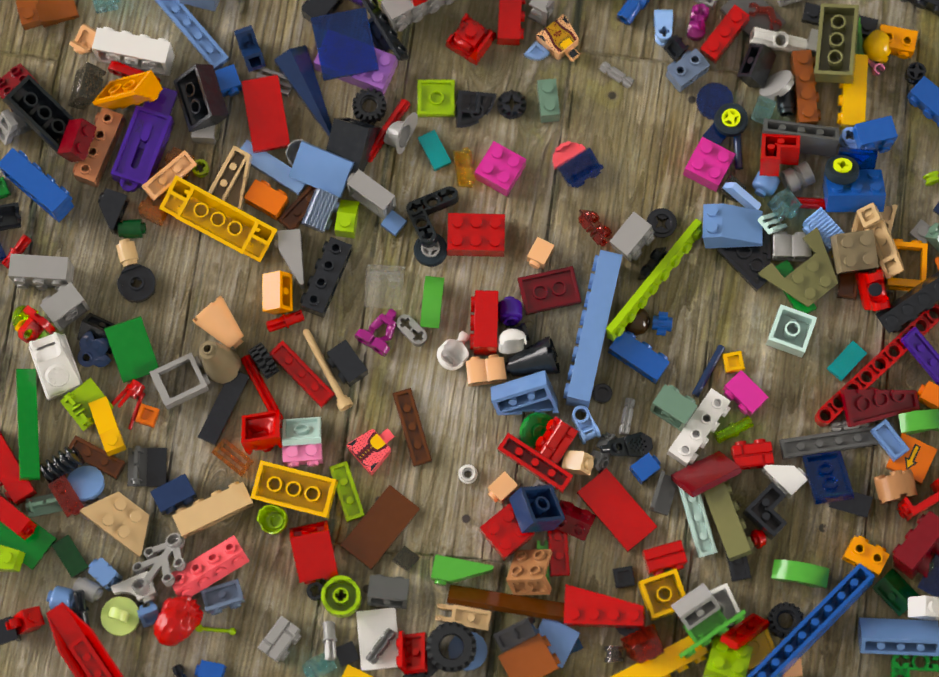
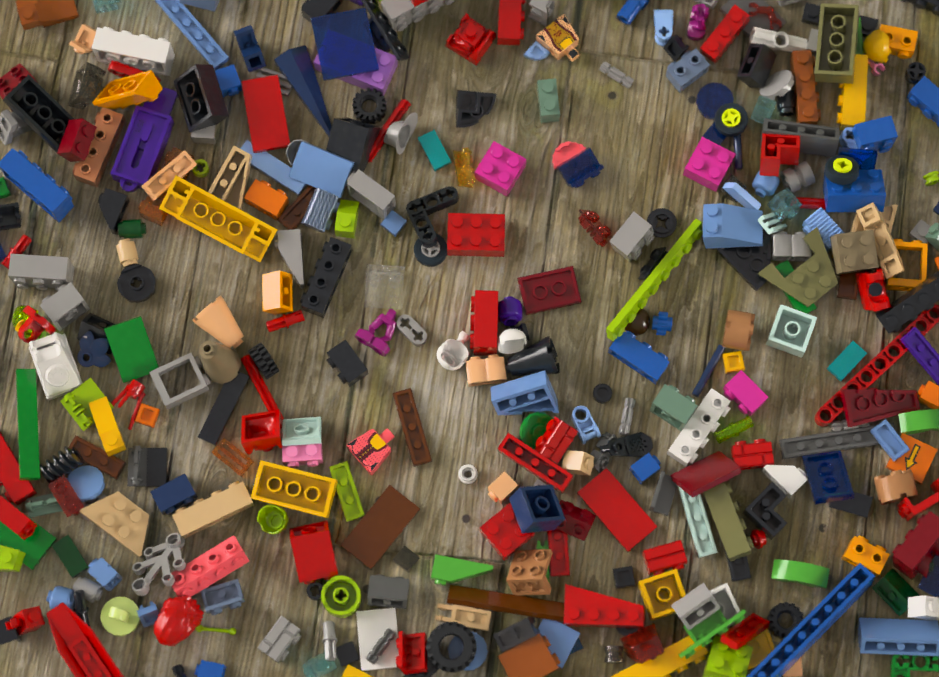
white arch [111,571,158,604] -> none
red tile [269,340,335,408] -> none
tan piece [303,329,353,412] -> none
lime tile [417,80,455,117] -> none
bright green brick [420,276,445,328] -> none
black gear [497,89,527,119] -> none
light nougat brick [527,237,554,270] -> none
medium blue brick [563,250,623,408] -> none
none -> medium nougat brick [722,310,755,351]

